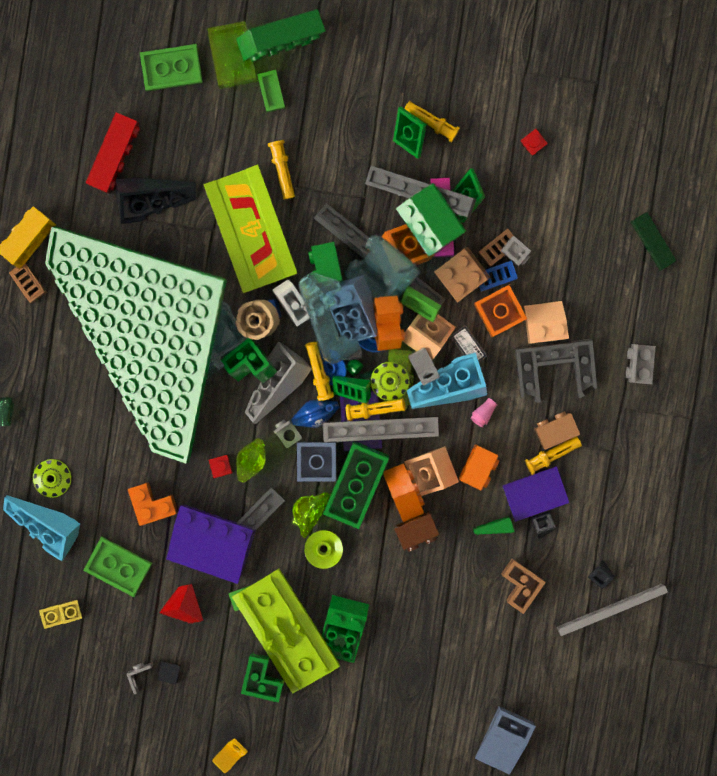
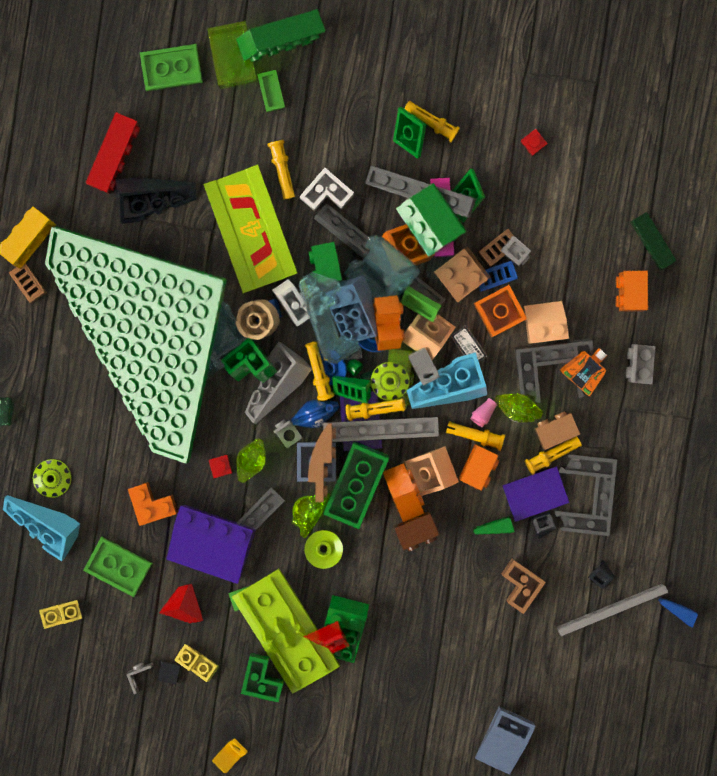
none -> light yellow slope [175,644,219,682]
none -> white brick [300,168,354,211]
none -> red slope [303,621,350,654]
none -> medium nougat slope [308,423,336,502]
none -> yellow pin [446,421,505,451]
none -> clear neon green hat [494,394,543,423]
none -> dark grey wedge [555,454,618,536]
none -> torso [560,348,607,397]
none -> orange brick [616,271,648,311]
none -> blue slope [658,597,698,627]

